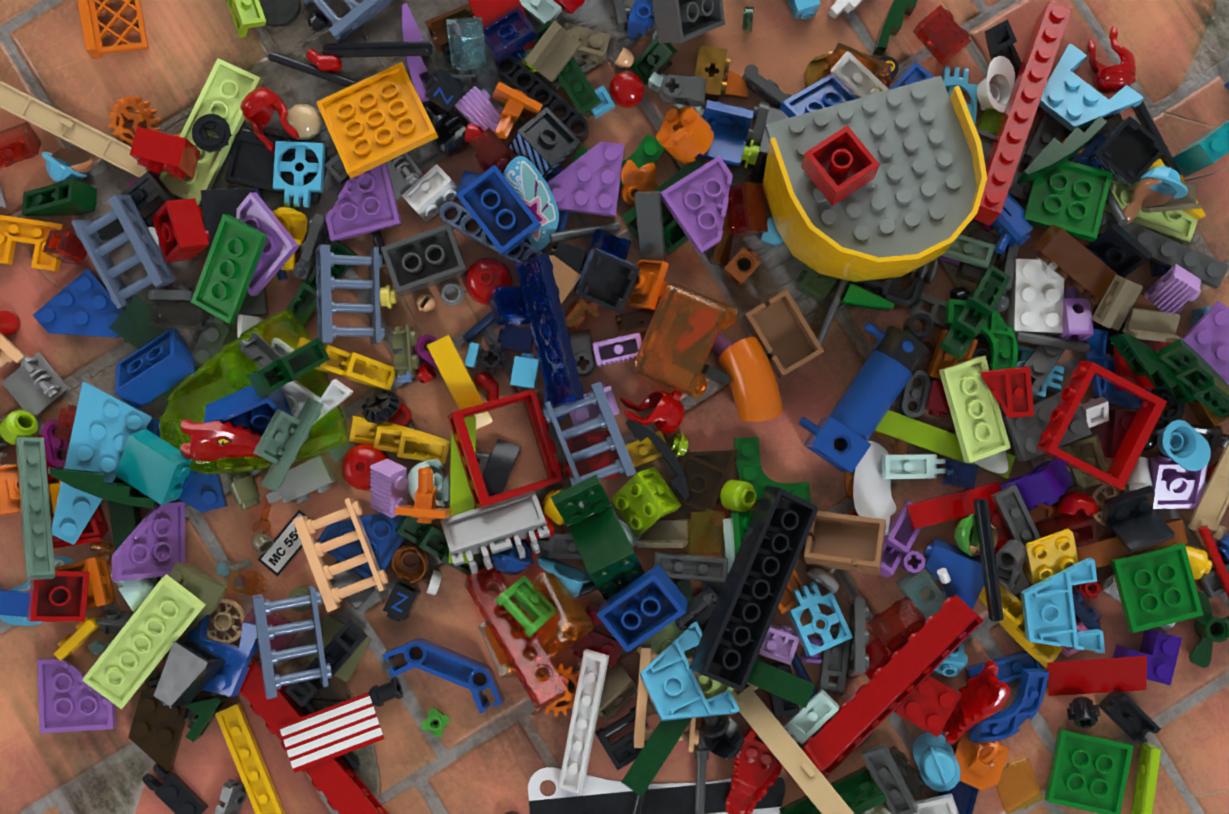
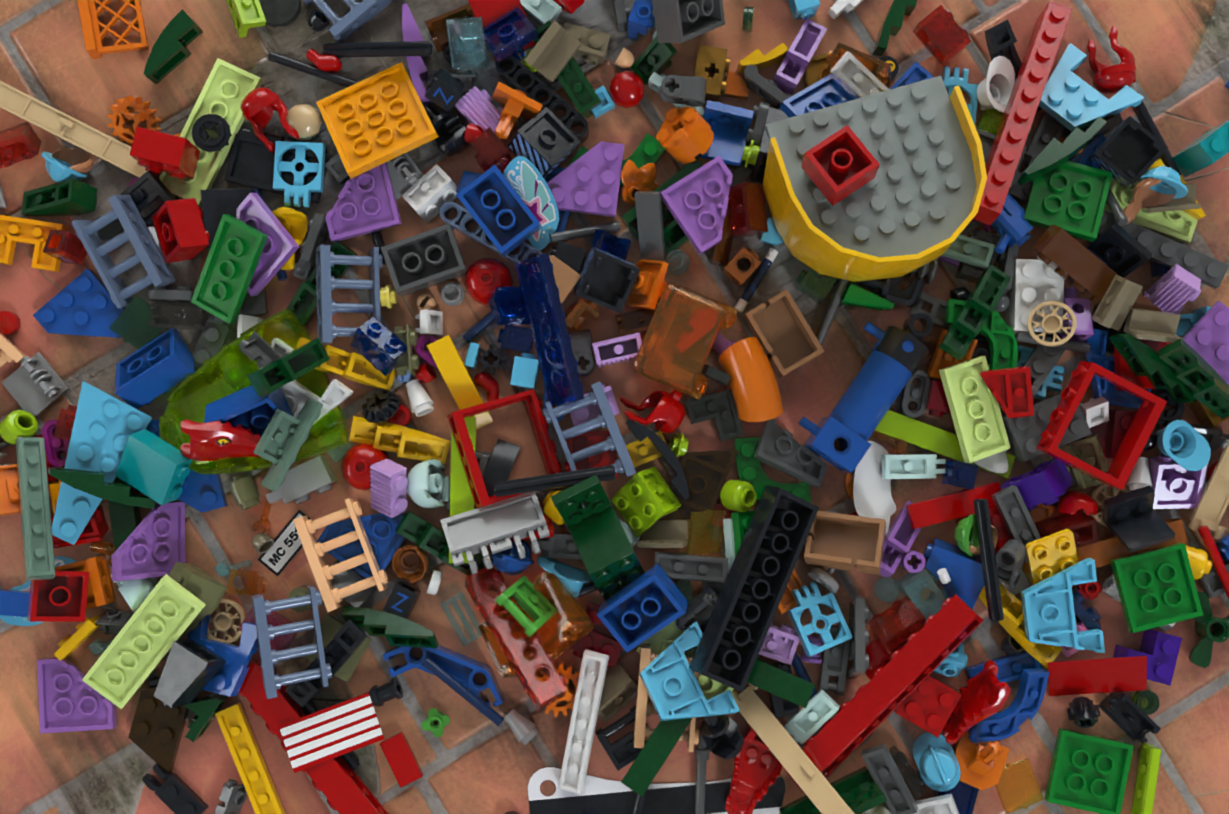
orange piece [395,467,452,524] -> none
none -> dark green slope [143,9,203,84]
none -> dark green slope [342,606,439,648]
none -> clear blue bracket [350,317,407,376]
none -> red tile [379,731,424,788]
none -> white cone [405,379,434,417]
none -> white tile [415,309,443,336]
none -> dark blue bar [422,657,504,726]
none -> clear light blue tile [440,591,485,646]
none -> black axle [493,465,616,497]
none -> light grey cone [504,709,539,746]
none -> clear light blue tile [665,250,690,275]
none -> pearl dark grey plate [685,389,744,441]
none -> dark blue bar [734,248,778,313]
none -> yellow slope [737,43,789,74]
none -> dark grey wing [753,419,827,488]
none -> medium lavender slope [773,18,827,95]
none -> clear light blue tile [874,577,900,602]
none -> black hinge [1001,635,1023,656]
none -> tan wheel [1027,301,1077,347]
none -> clear green tile [1132,690,1160,715]
none -> medium azure tile [1176,313,1196,337]

